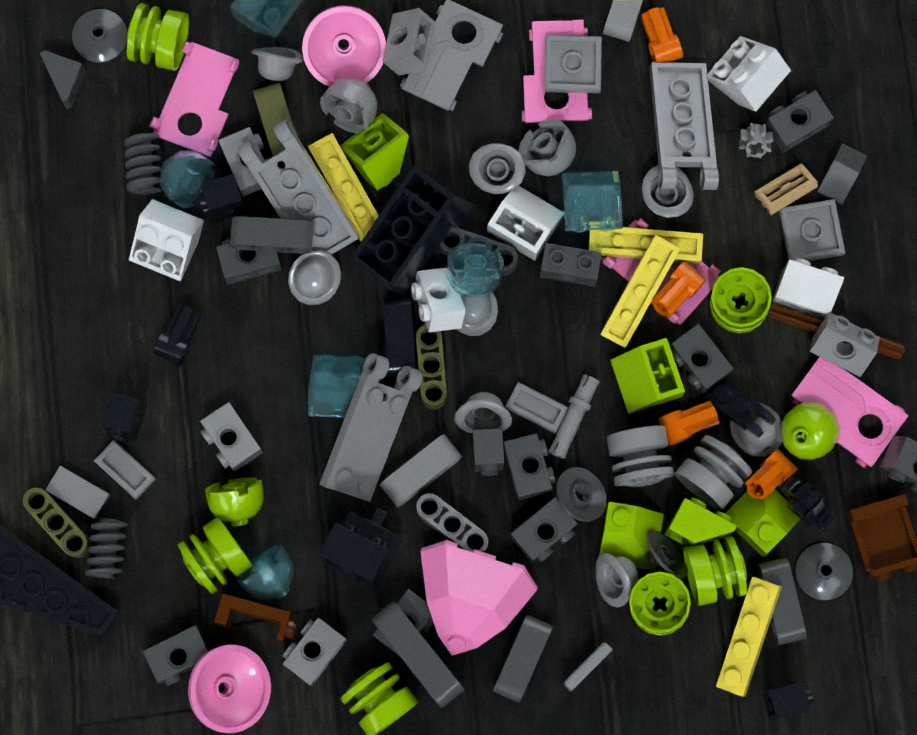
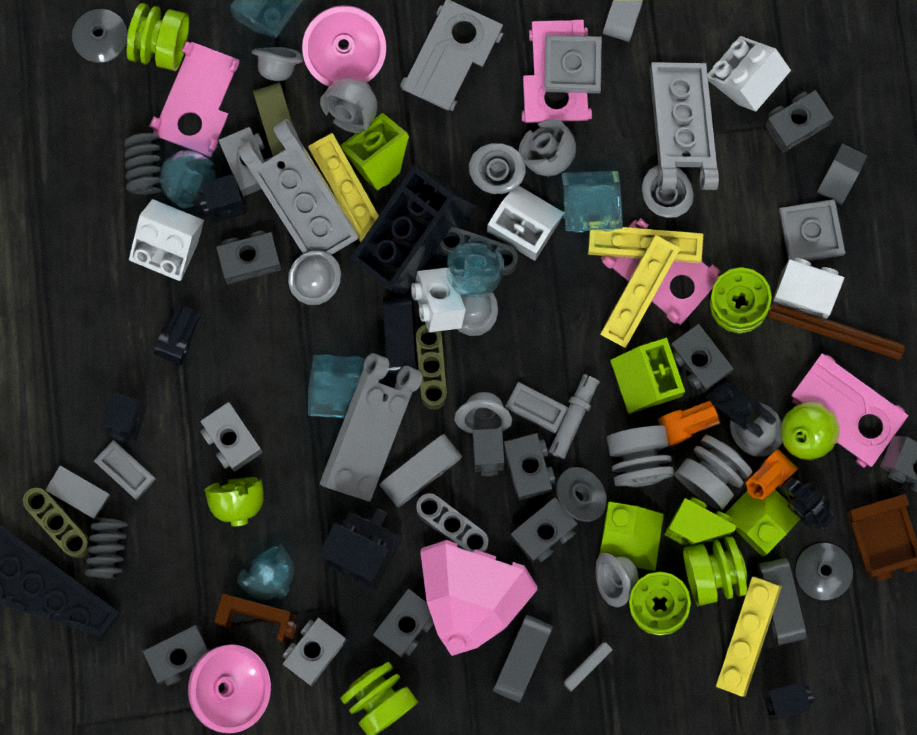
dark grey slope [40,51,86,109] -> none
lime wheel [178,516,253,594] -> none
dark grey beam [229,217,314,254] -> none
dark grey beam [370,601,464,709] -> none
light grey brick [382,8,435,76] -> none
dark grey brick [540,243,602,287] -> none
orange piece [641,7,683,63] -> none
dark grey dish [646,530,688,579] -> none
orange piece [651,261,706,318] -> none
light grey gear [739,123,773,158] -> none
tan tile [754,163,818,215] -> none
light grey brick [810,312,880,377] -> none

